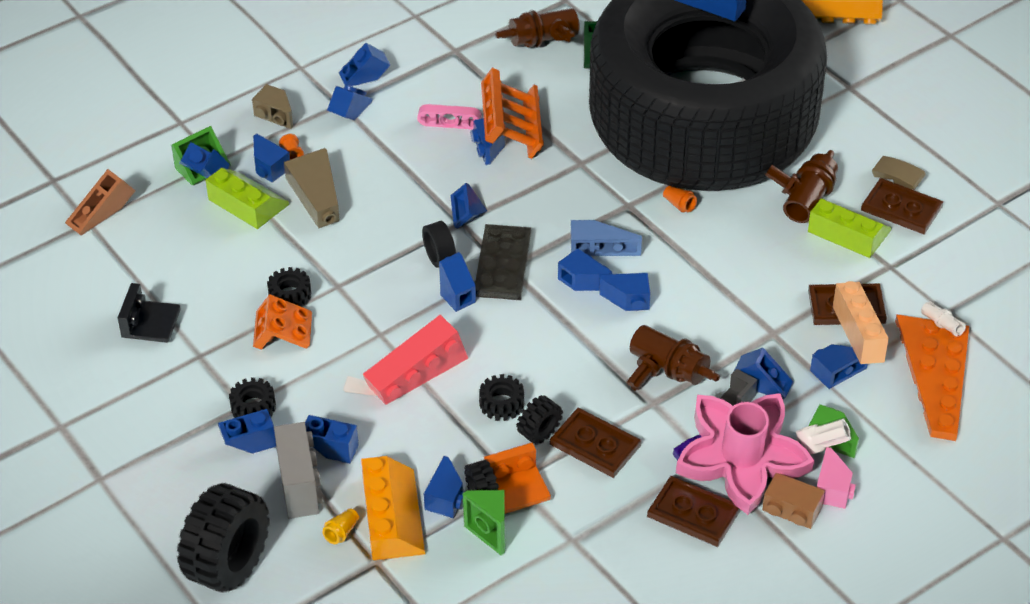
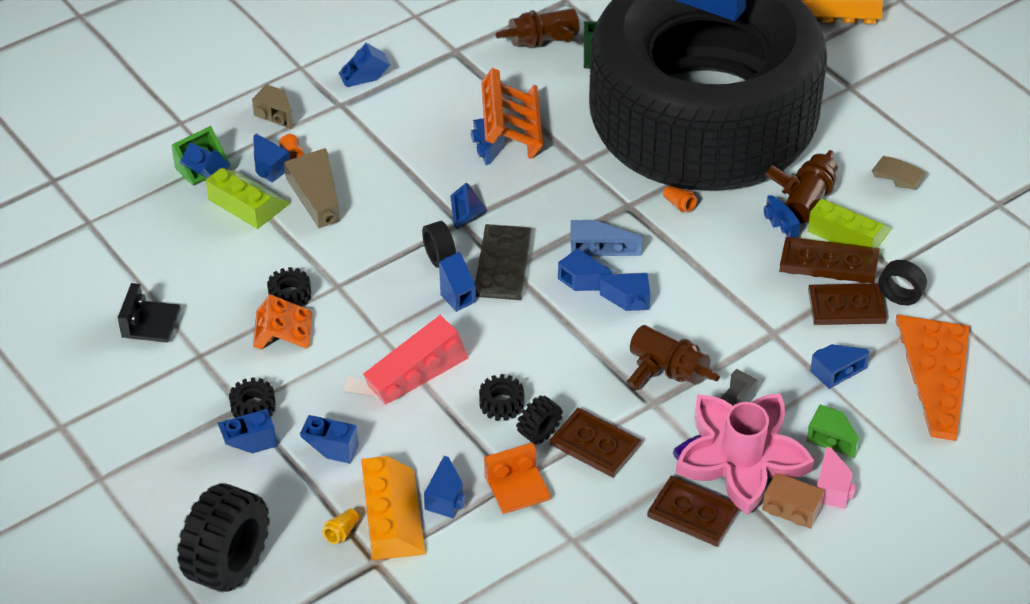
nougat slope [65,169,136,236] -> none
light grey brick [274,422,323,519] -> none
blue slope [327,84,373,120] -> none
bright pink beam [417,104,482,129] -> none
bright green slope [463,490,505,556] -> none
black tyre [464,459,499,490] -> none
blue slope [733,348,793,399] -> none
white piece [796,418,851,455] -> none
light nougat brick [833,281,888,364] -> none
reddish brown tile [861,178,944,235] -> none
white pin [921,301,966,336] -> none
none -> blue slope [763,195,800,238]
none -> reddish brown plate [779,237,880,284]
none -> black tyre [878,260,927,306]

